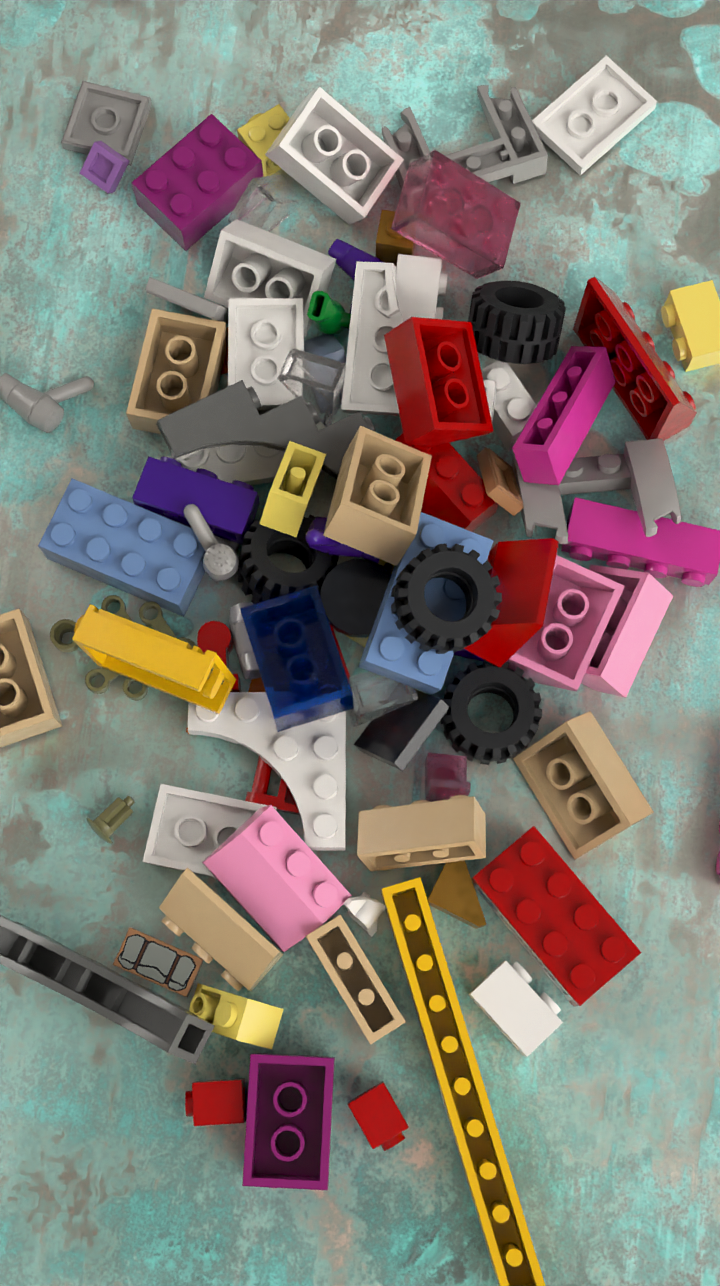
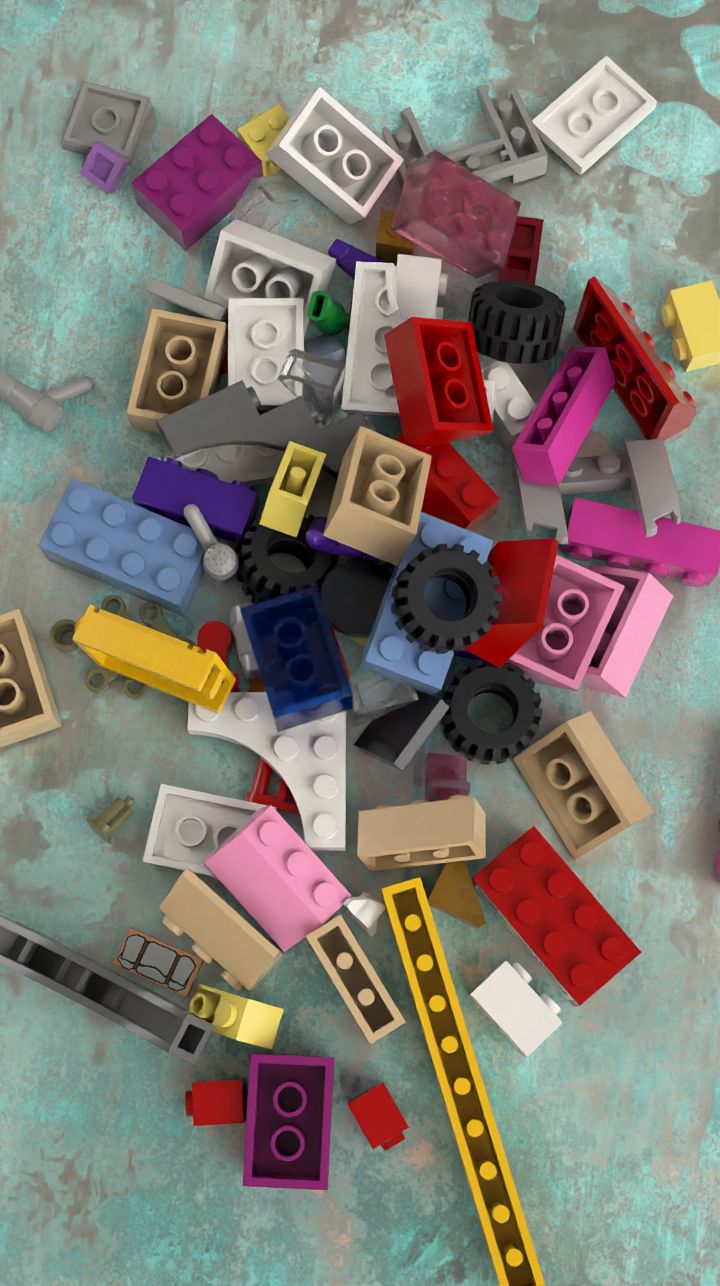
medium nougat tile [477,447,524,516] -> none
none -> dark red slope [498,215,544,285]

